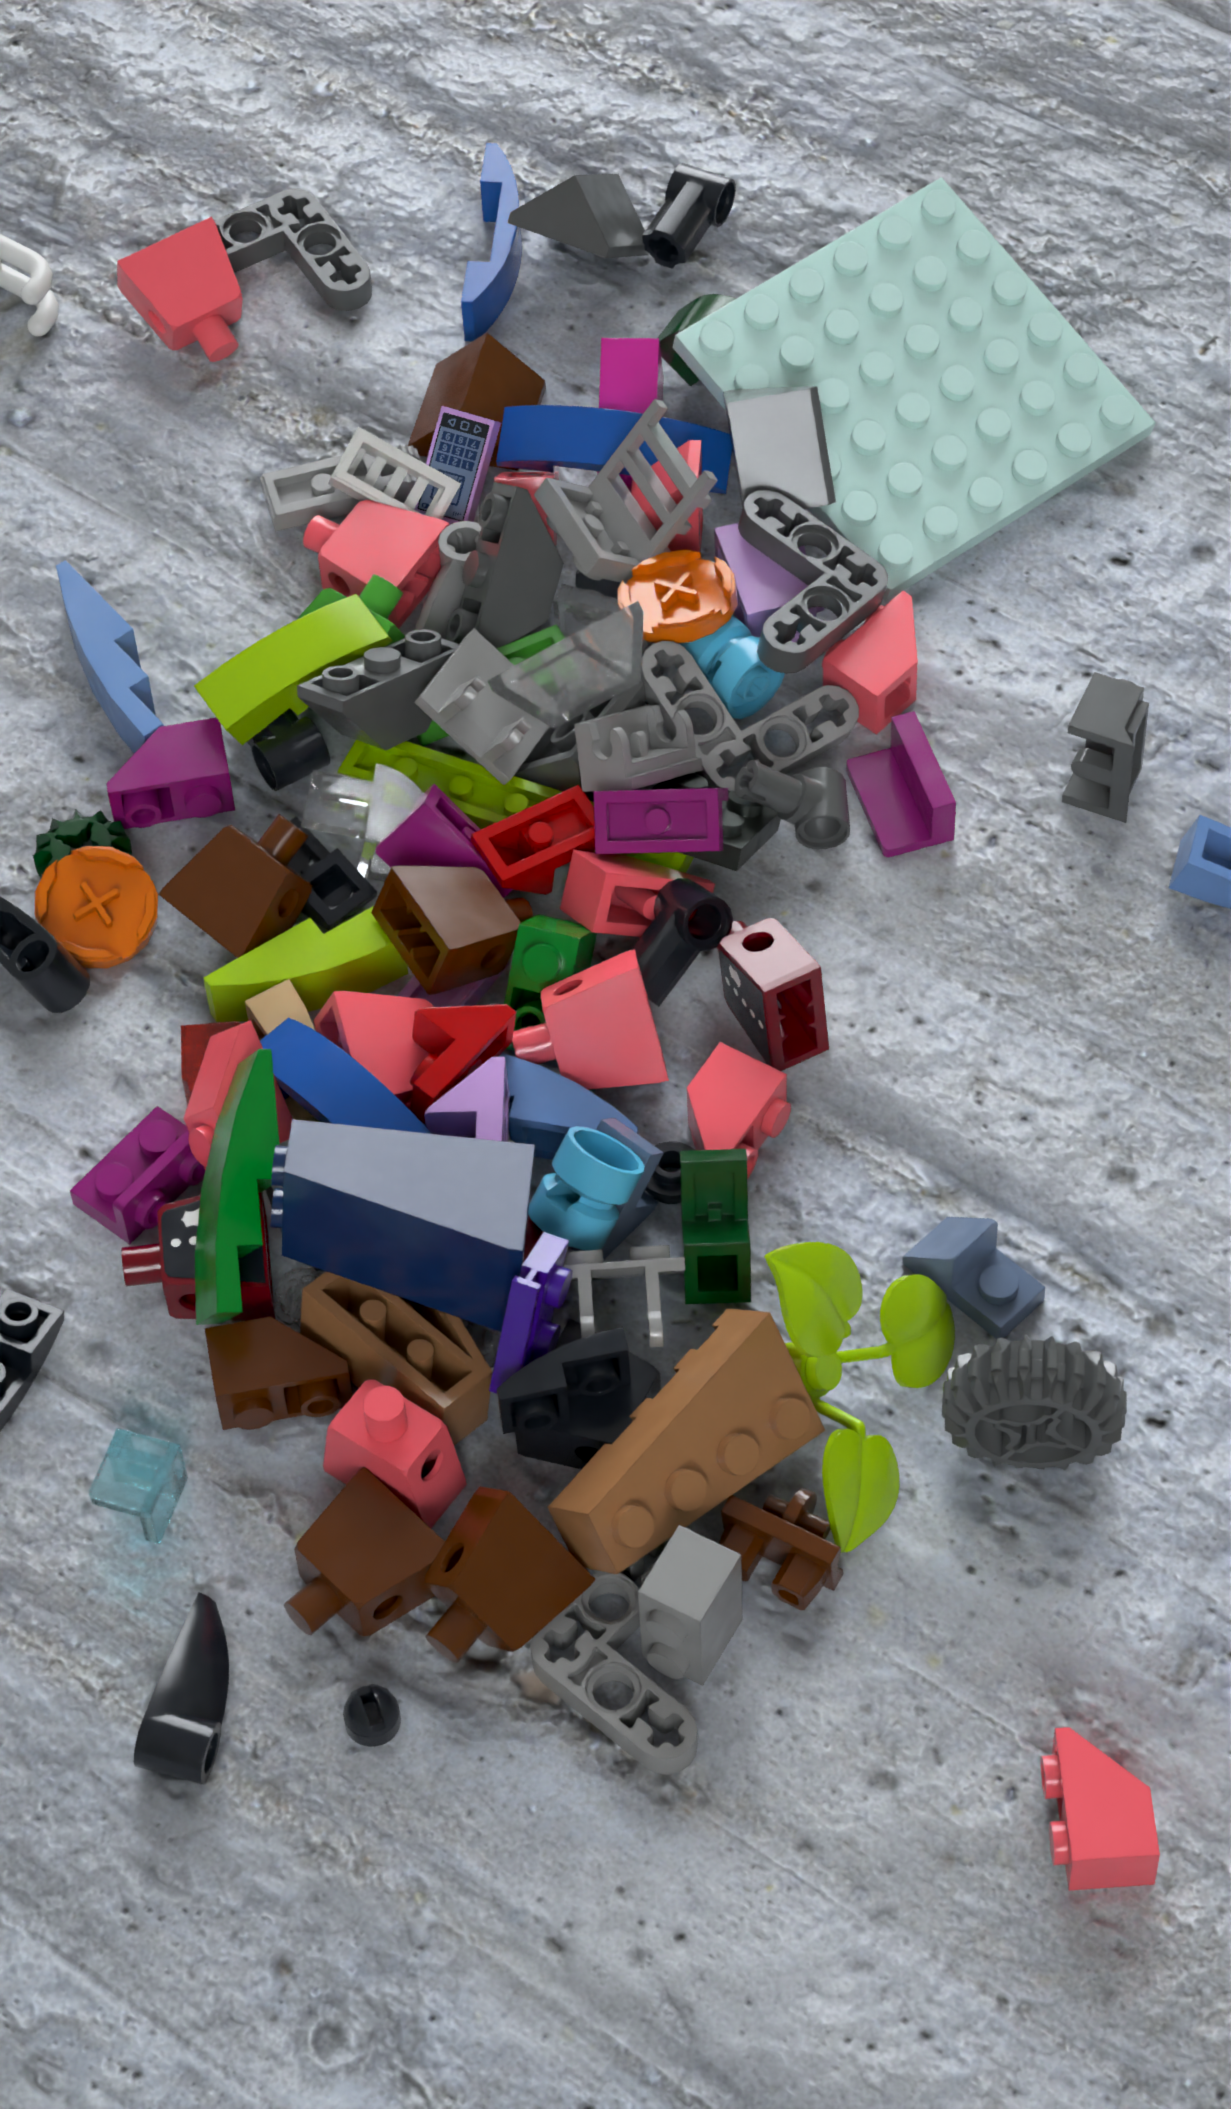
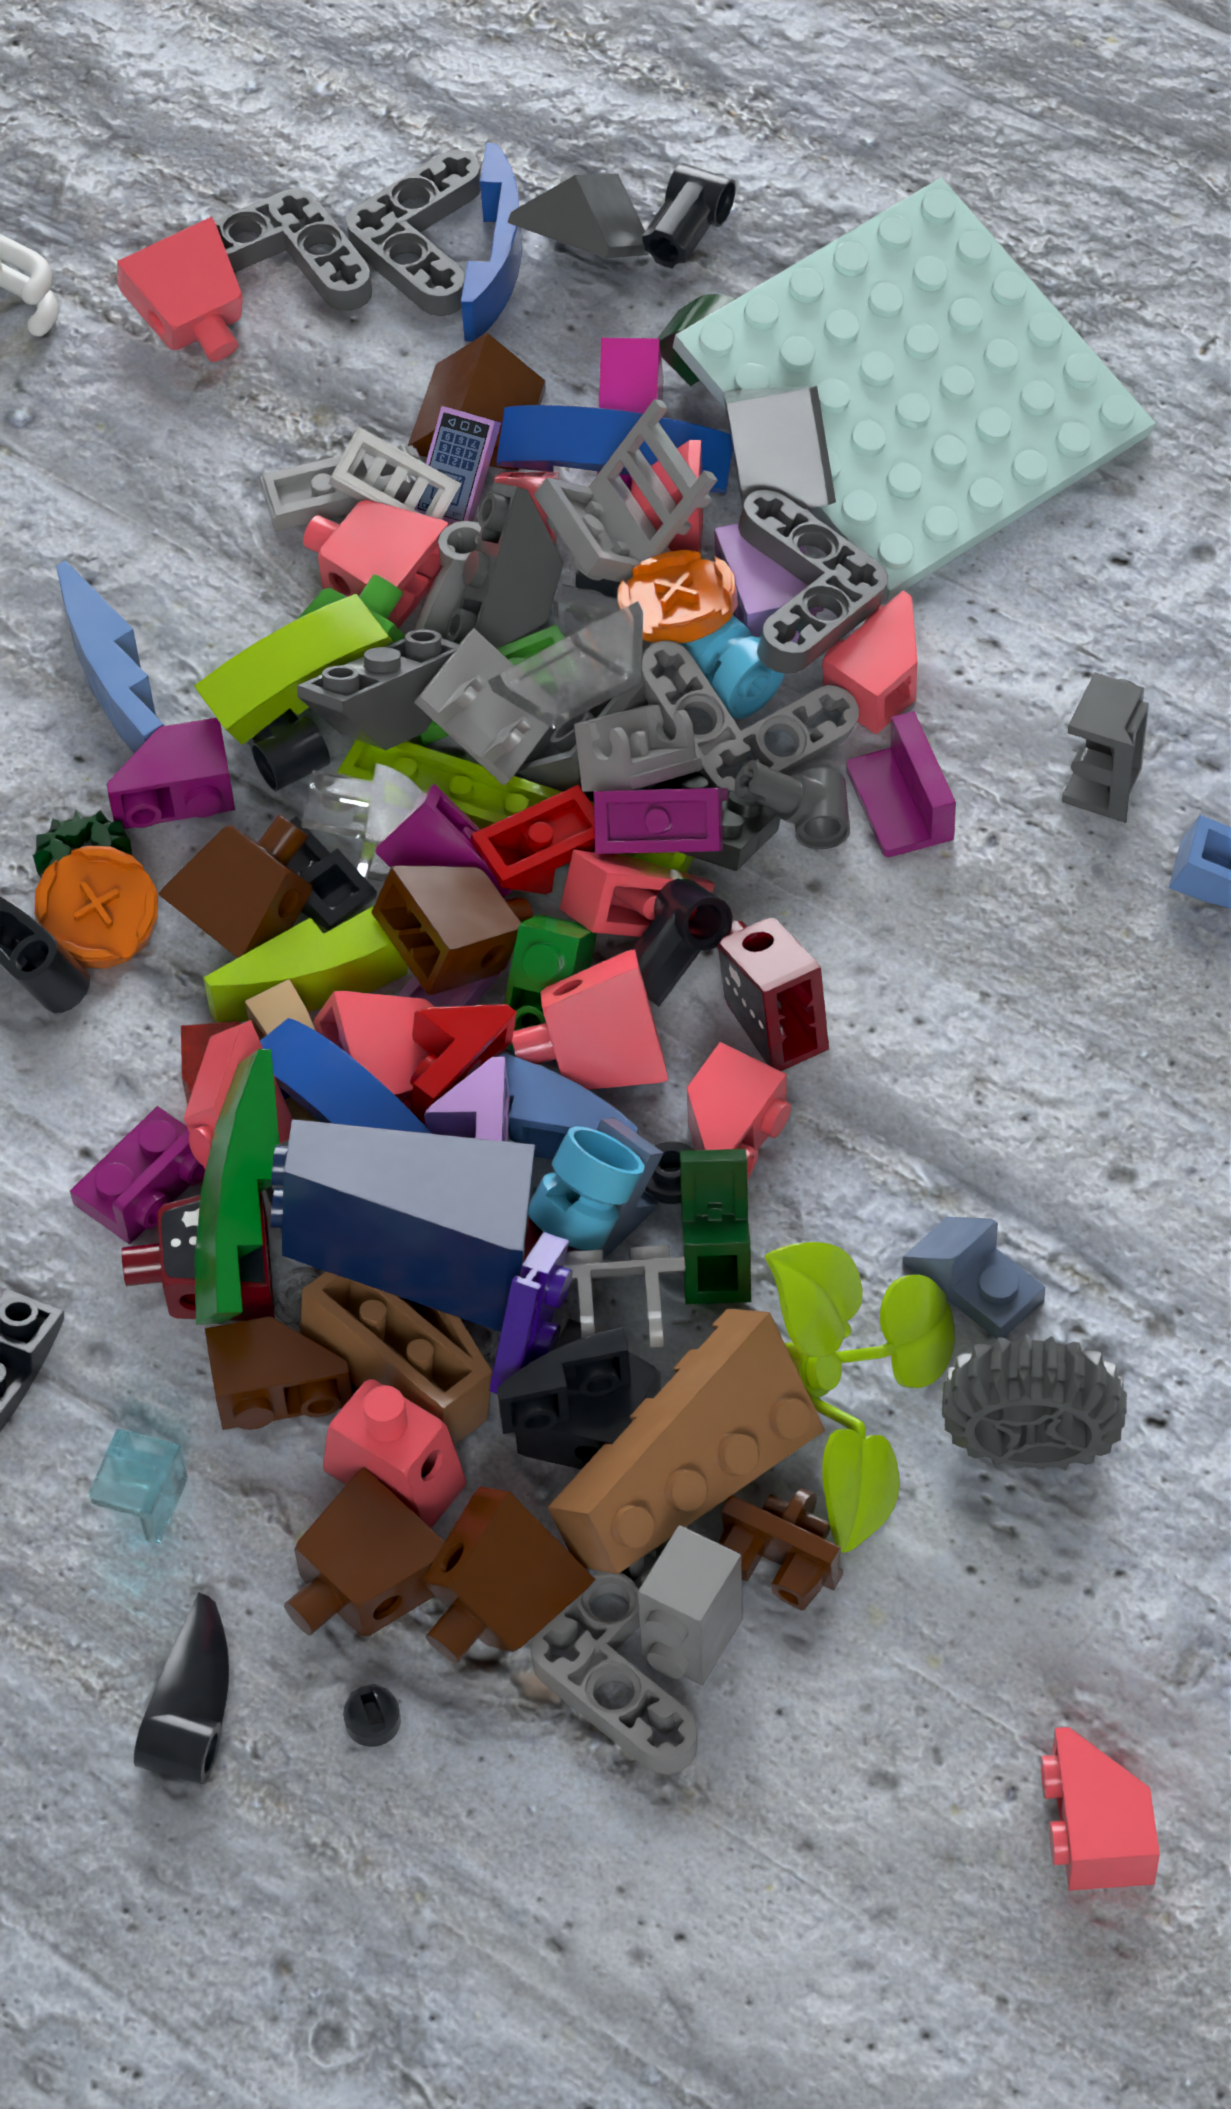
none -> dark grey beam [346,150,481,316]

